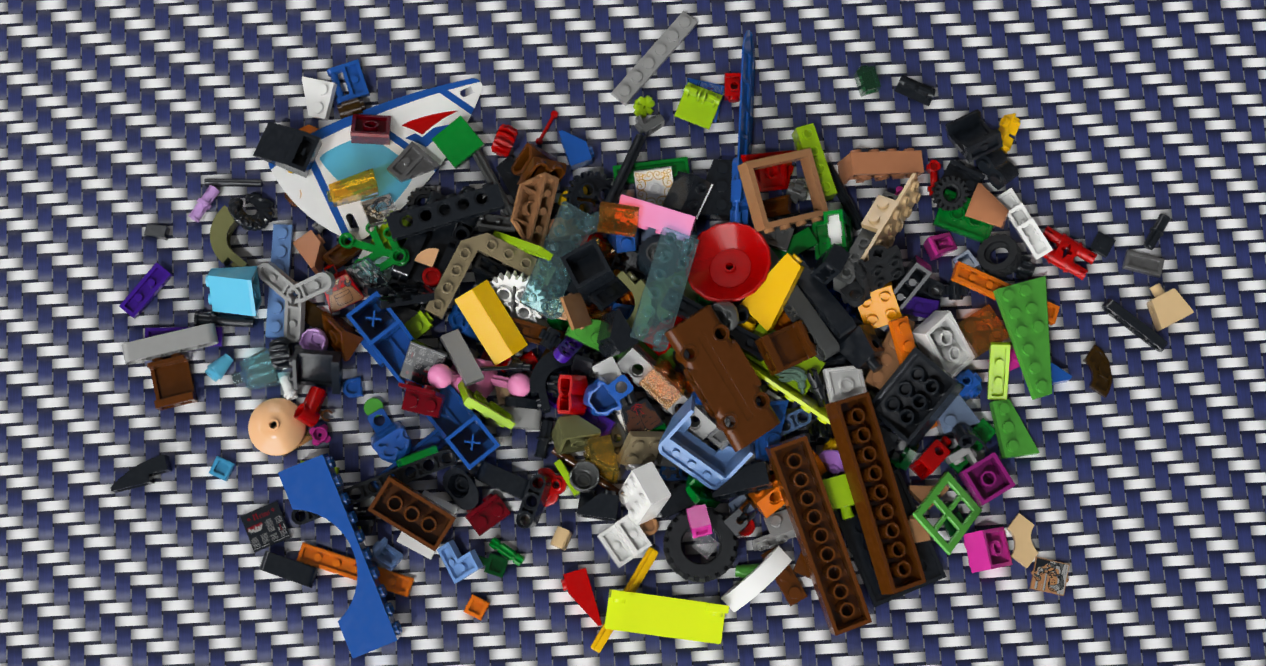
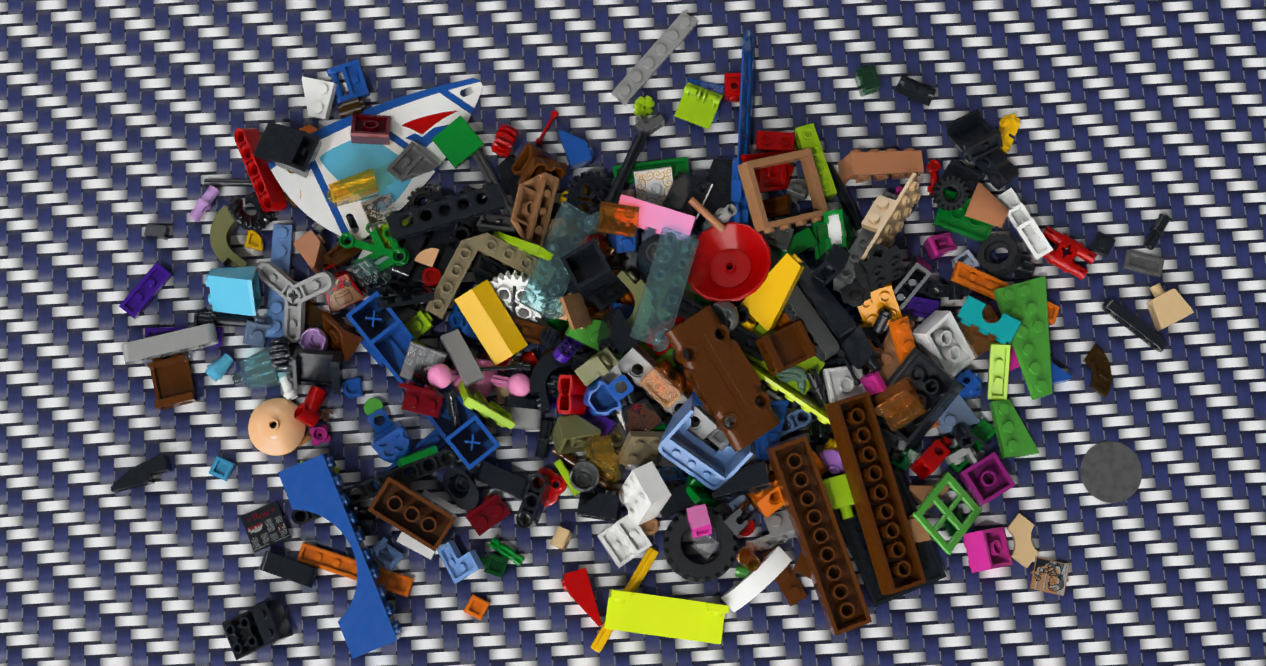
none -> black slope [222,598,294,660]
none -> red beam [234,128,286,212]
none -> sand blue bracket [243,318,272,346]
none -> yellow tile [244,230,264,252]
none -> black axle [445,389,462,428]
none -> olive arch [574,346,620,386]
none -> nougat piece [688,197,726,233]
none -> light grey pin [700,204,737,232]
none -> clear orange piece [736,546,761,571]
none -> red bracket [755,131,795,152]
none -> black hinge [838,349,861,386]
none -> dark pink plate [860,371,887,395]
none -> black pin [872,307,892,333]
none -> clear orange bracket [873,377,927,431]
none -> teal arch [957,295,1022,345]
none -> flat silver sticker [1080,441,1142,503]

